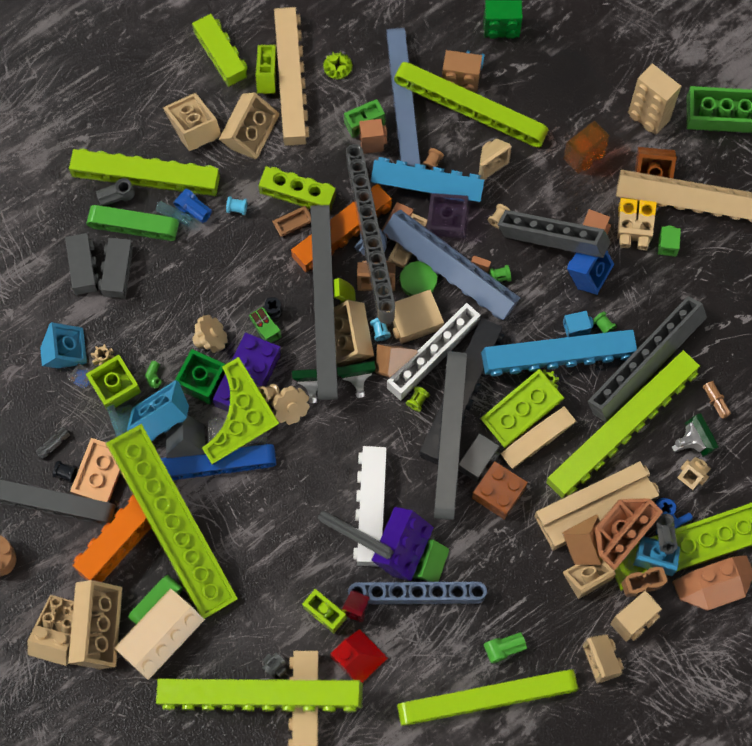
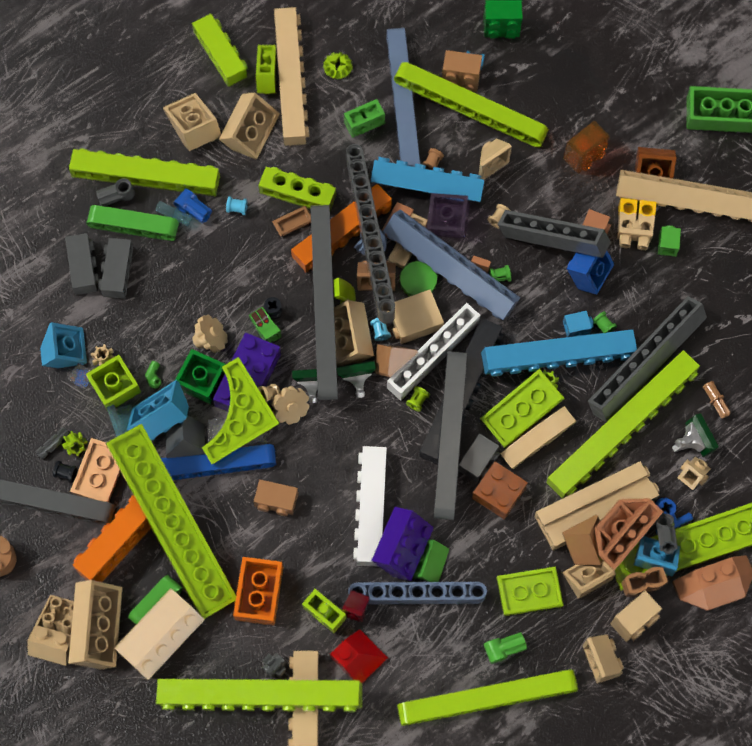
dark grey axle [318,511,393,559] -> none
nougat brick [359,119,387,154] -> none
tan brick [628,64,681,135] -> none
none -> lime gear [62,431,88,456]
none -> orange brick [233,557,284,626]
none -> medium nougat brick [254,479,298,516]
none -> lime tile [497,567,563,616]

